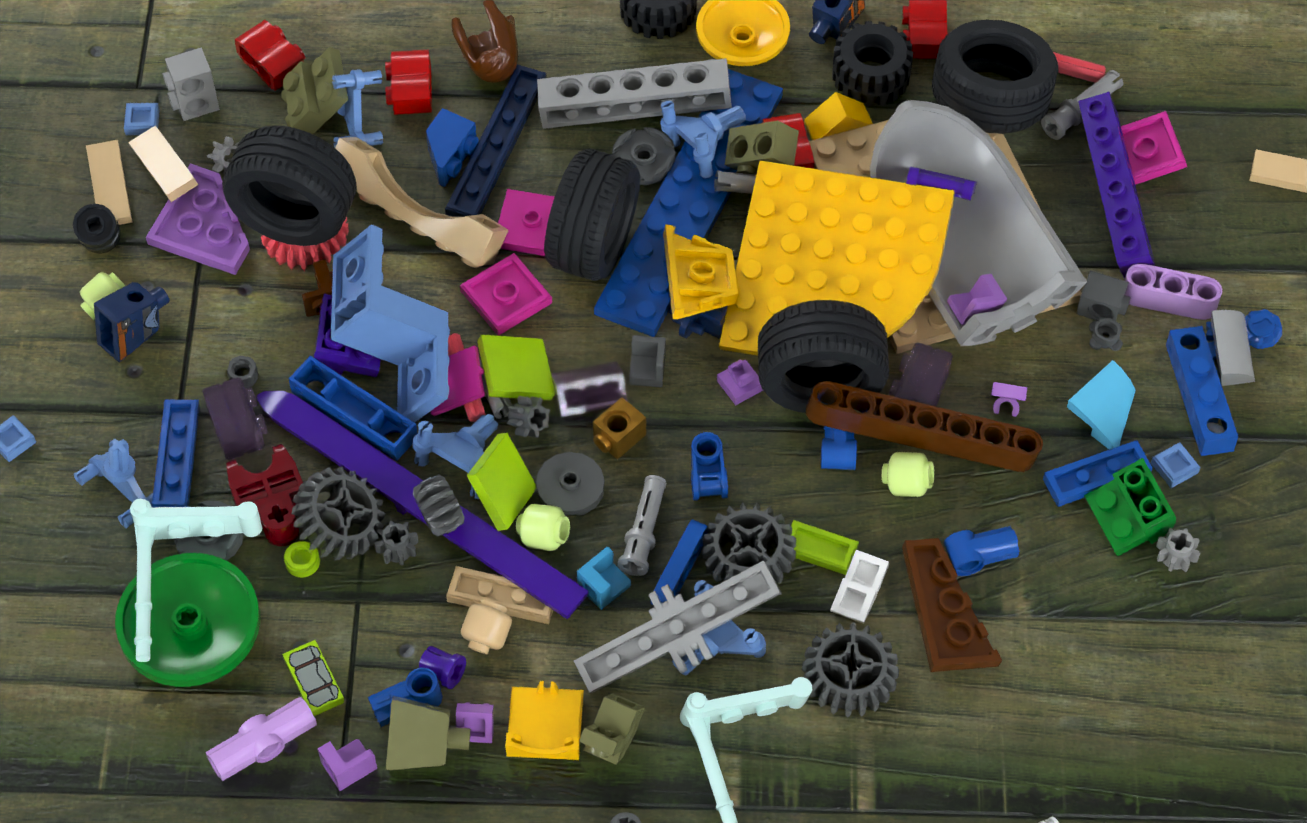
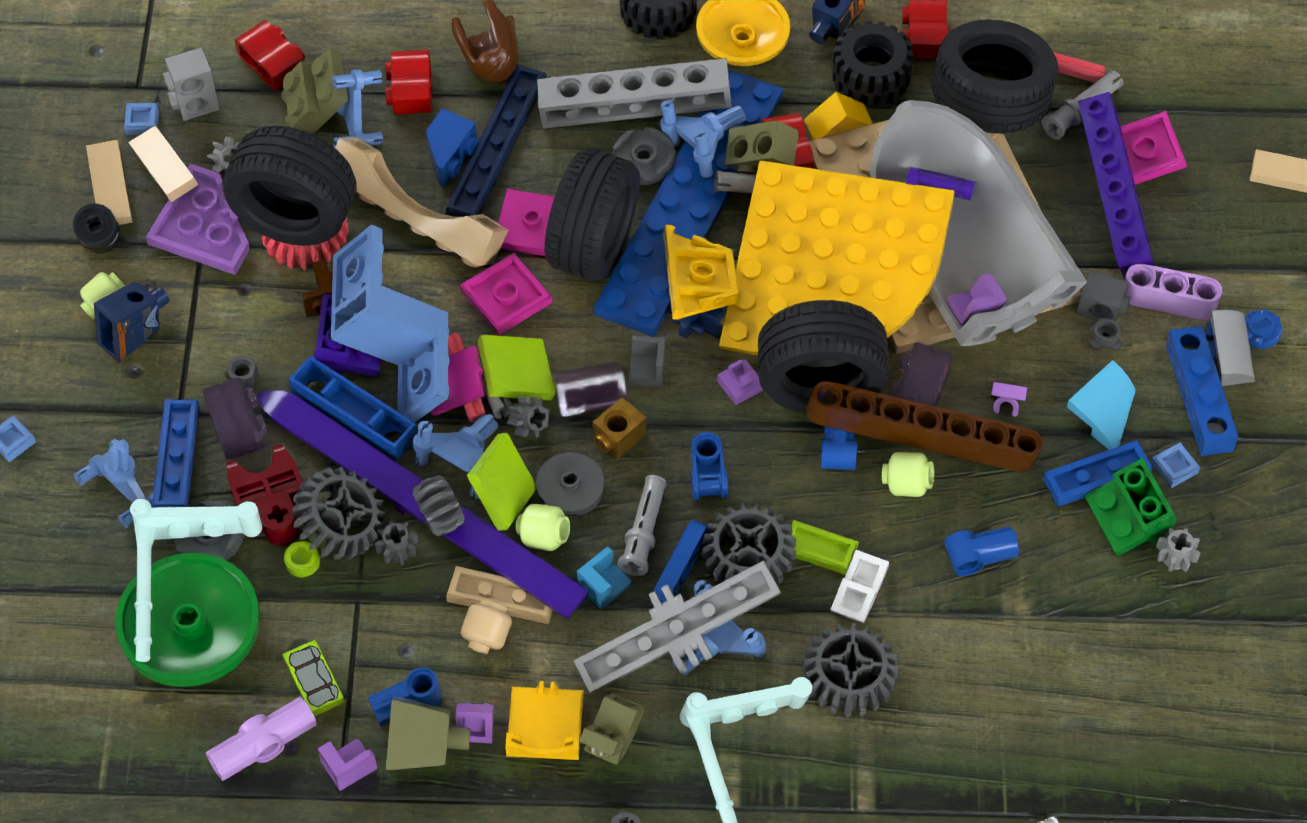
dark purple bush [419,646,466,689] -> none
reddish brown wing [902,538,1002,672] -> none

